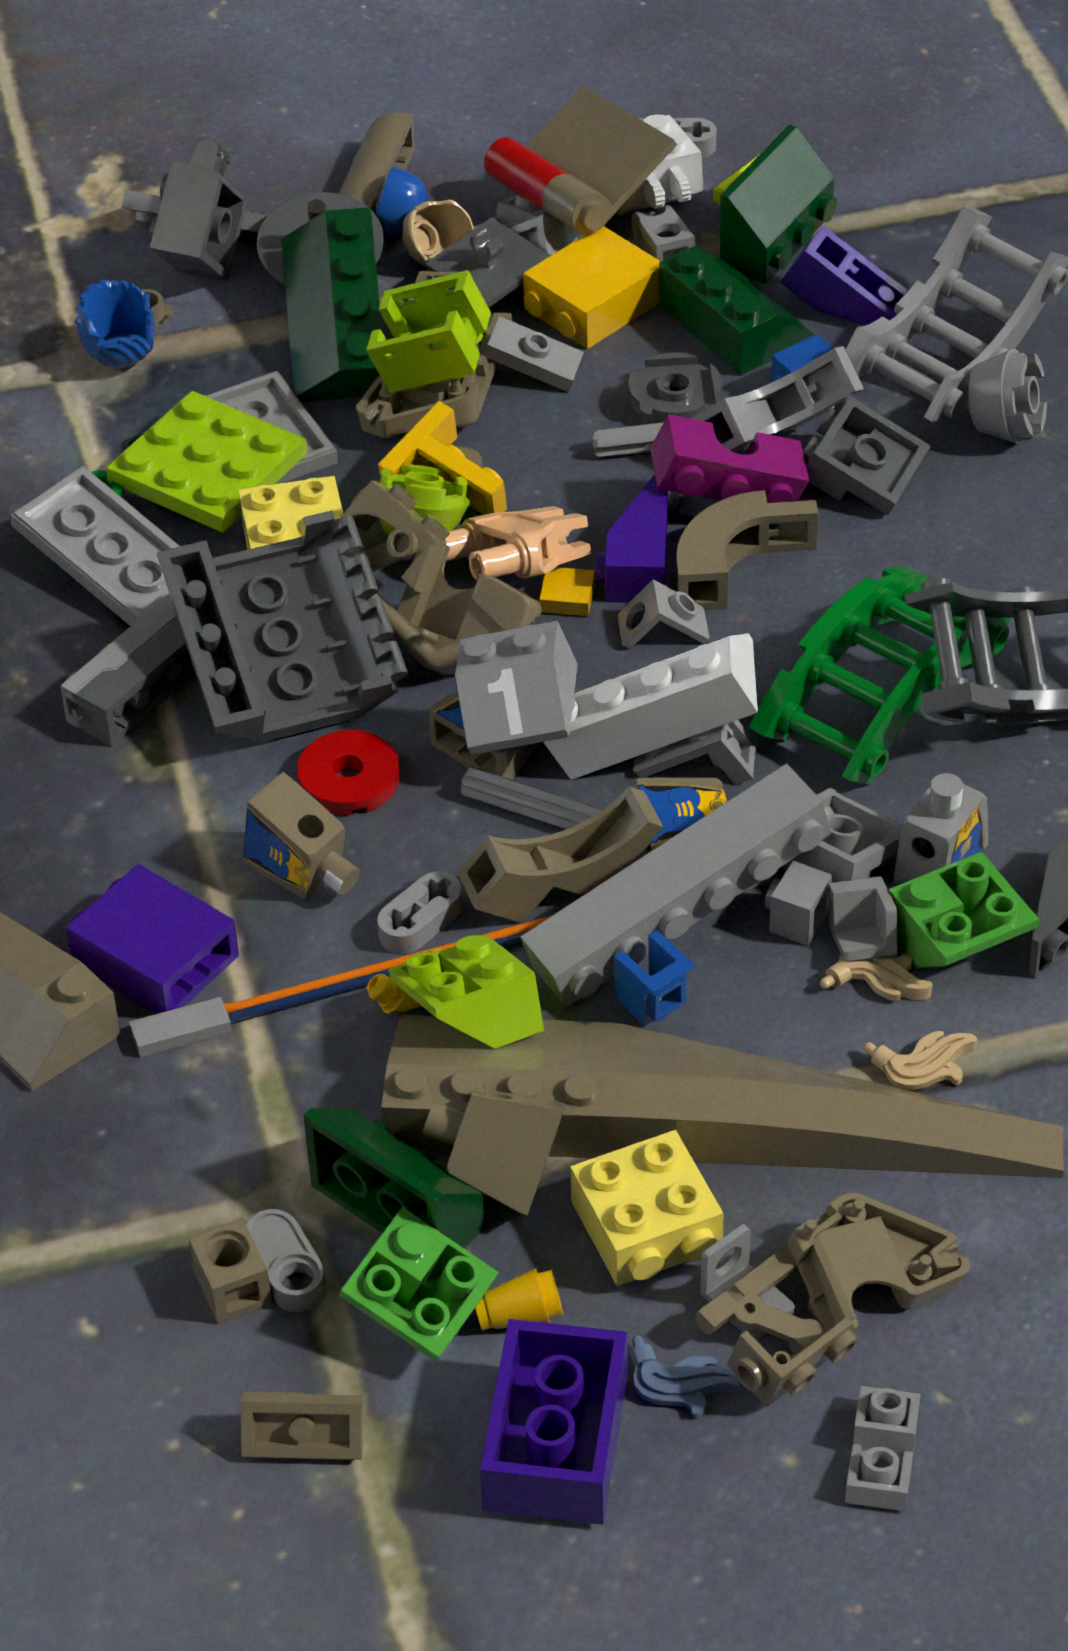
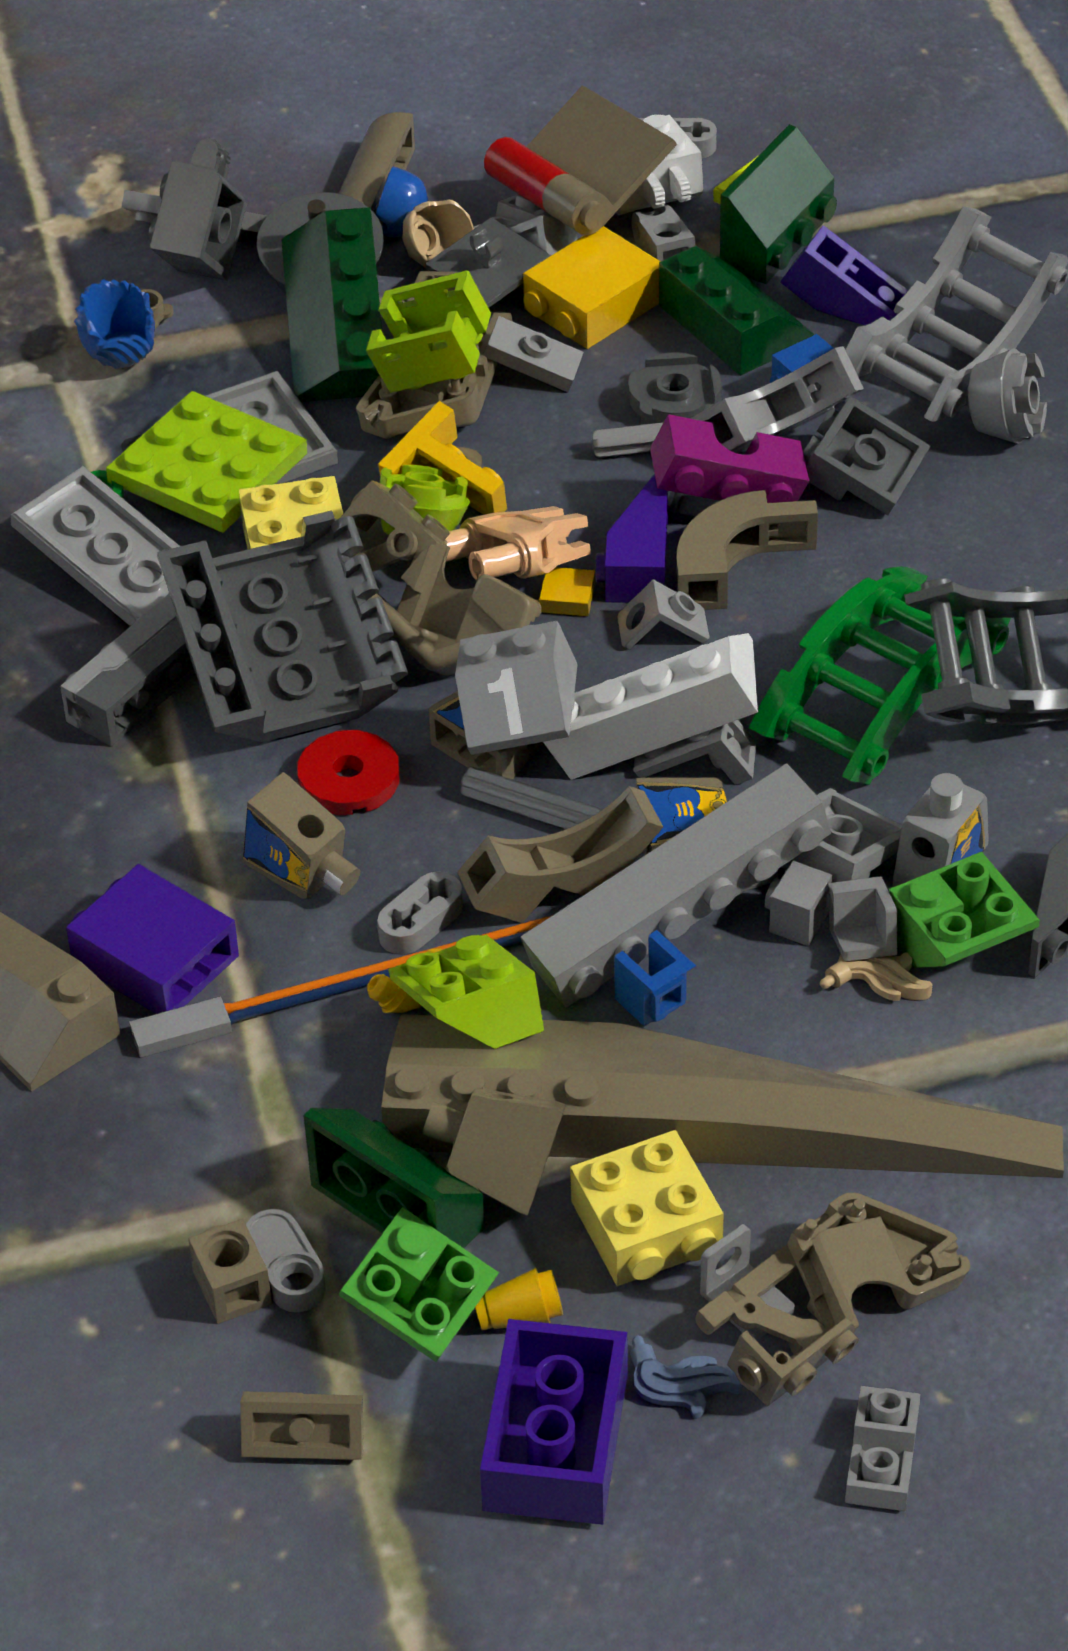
tan piece [864,1031,977,1090] -> none

